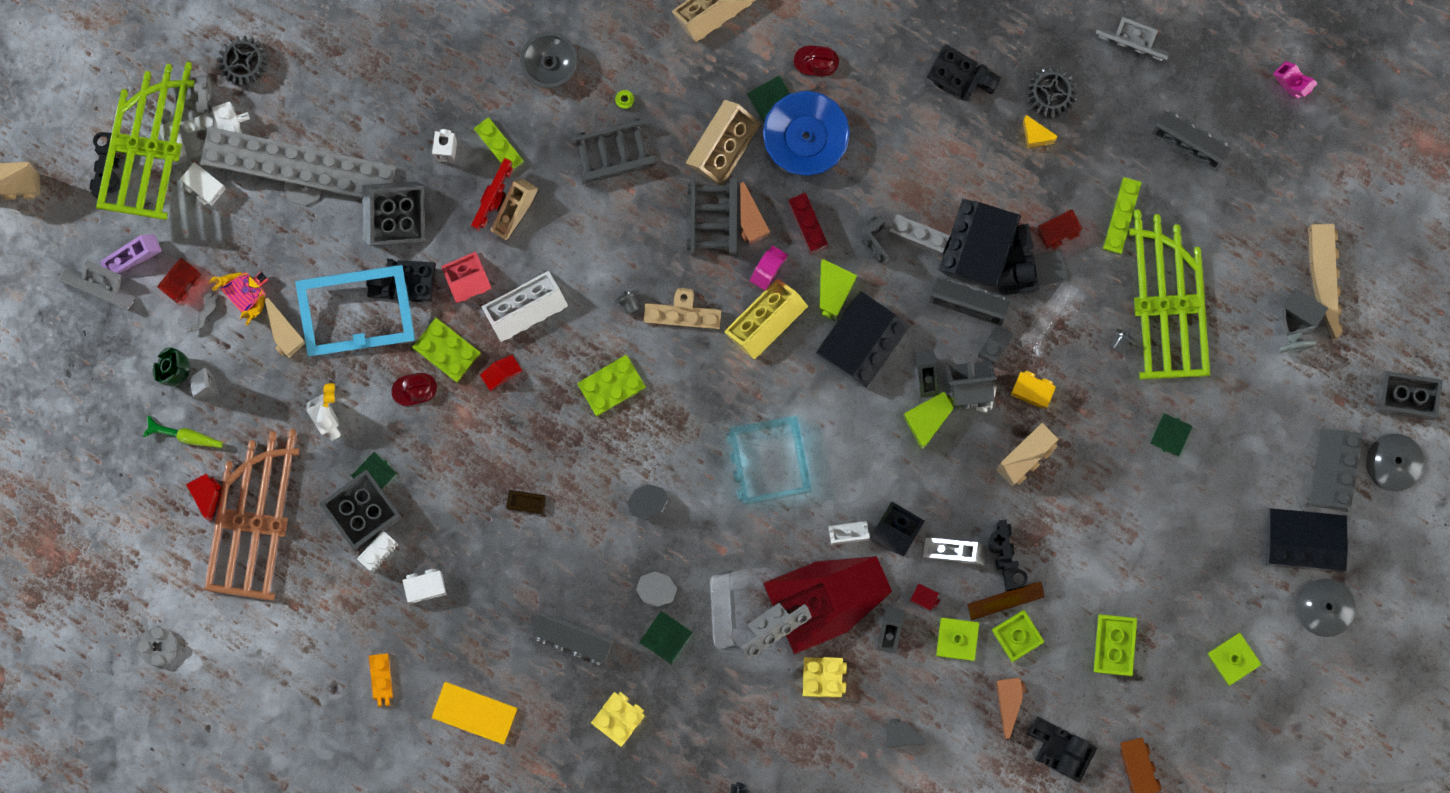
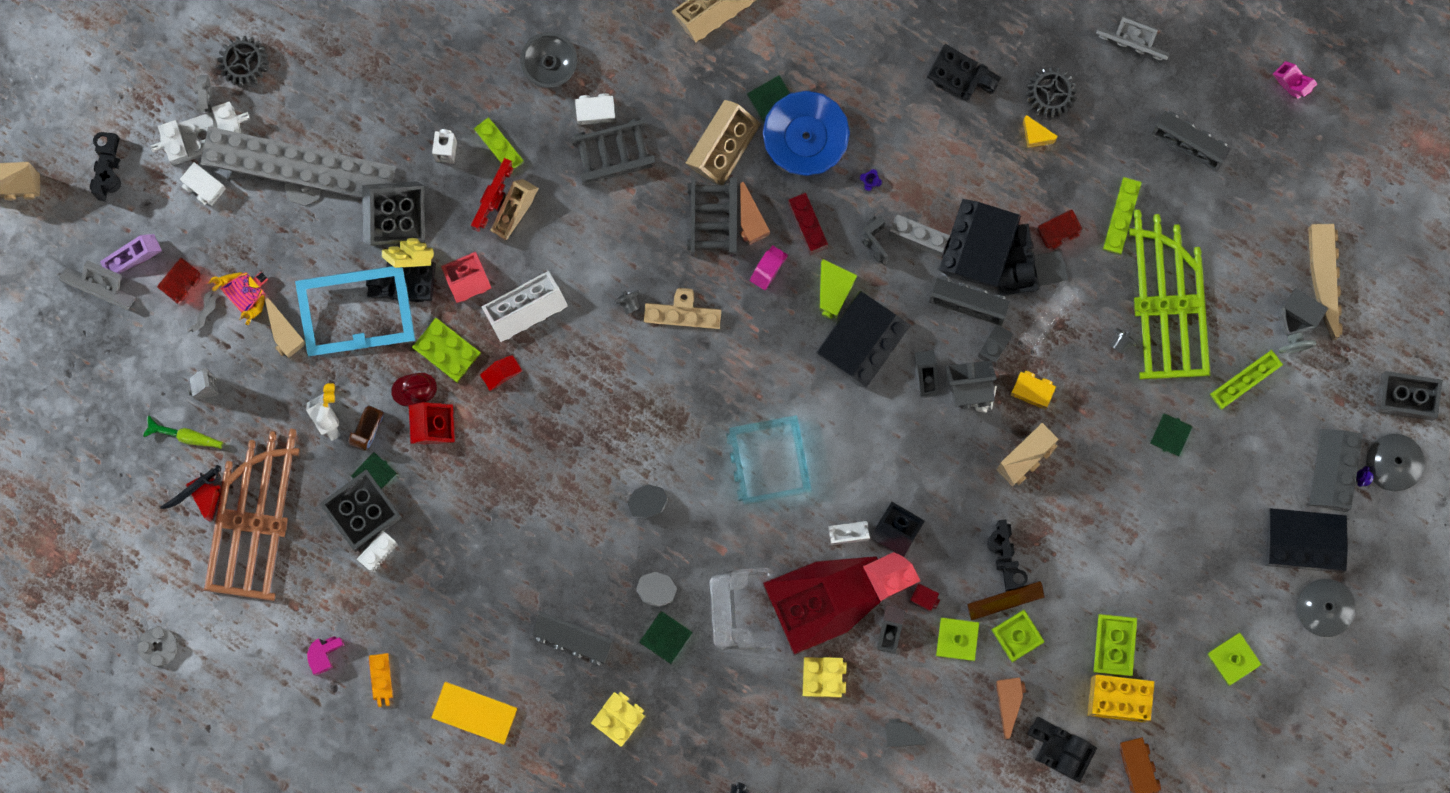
lime piece [96,62,195,220] -> none
dark green cylinder [152,347,190,387] -> none
white brick [402,568,447,604] -> none
dark brown tile [506,490,547,515] -> none
lime plate [577,355,646,417] -> none
lime plate [615,90,634,109] -> none
light yellow slope [724,278,808,360] -> none
light grey bracket [741,603,812,660] -> none
dark red piece [794,46,839,76] -> none
lime slope [903,392,954,449] -> none
white slope [923,538,987,565] -> none
none -> black sword [160,465,222,509]
none -> dark pink brick [307,636,345,676]
none -> reddish brown animal [349,405,384,451]
none -> light yellow plate [382,238,434,268]
none -> red slope [409,402,455,445]
none -> white brick [575,93,616,126]
none -> dark purple plate [860,169,882,191]
none -> coral slope [863,552,921,601]
none -> yellow container [1087,675,1155,723]
none -> lime plate [1210,350,1283,410]
none -> dark purple plate [1356,466,1374,487]

